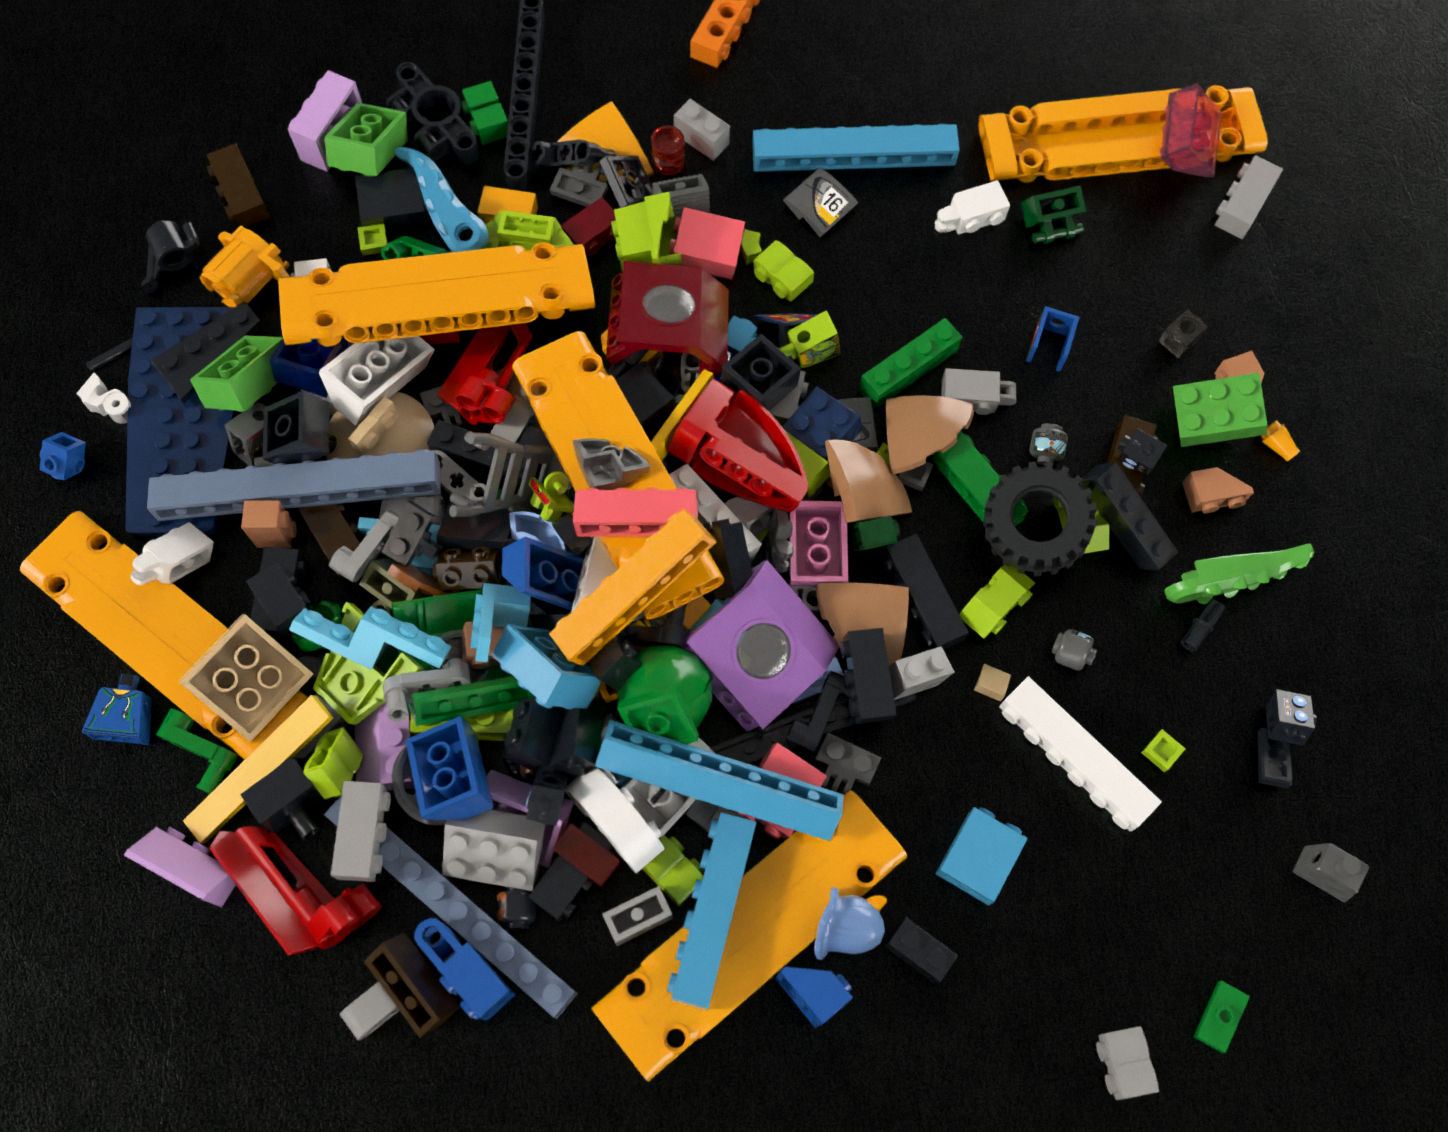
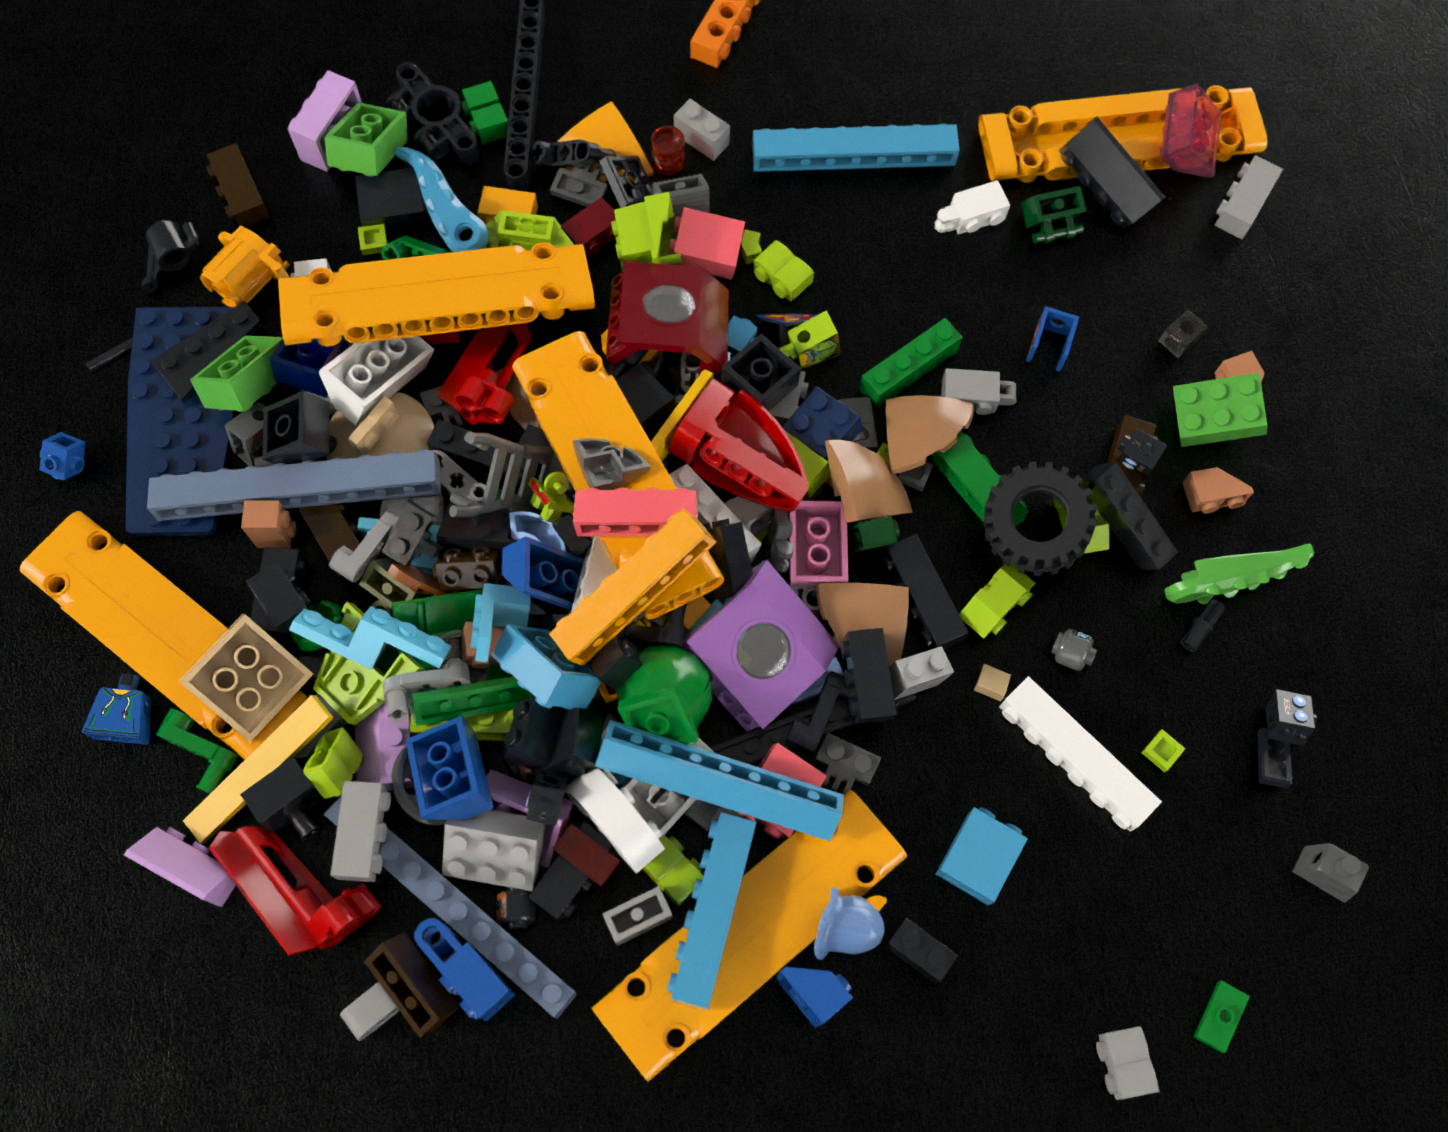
white leg [76,373,131,424] -> none
white hinge [130,522,214,586] -> none
light grey beam [490,396,538,444] -> none
dark grey slope [783,168,858,237] -> none
head [1030,423,1068,465] -> none
light orange cone [1261,420,1300,461] -> none
none -> black slope [1058,117,1165,229]

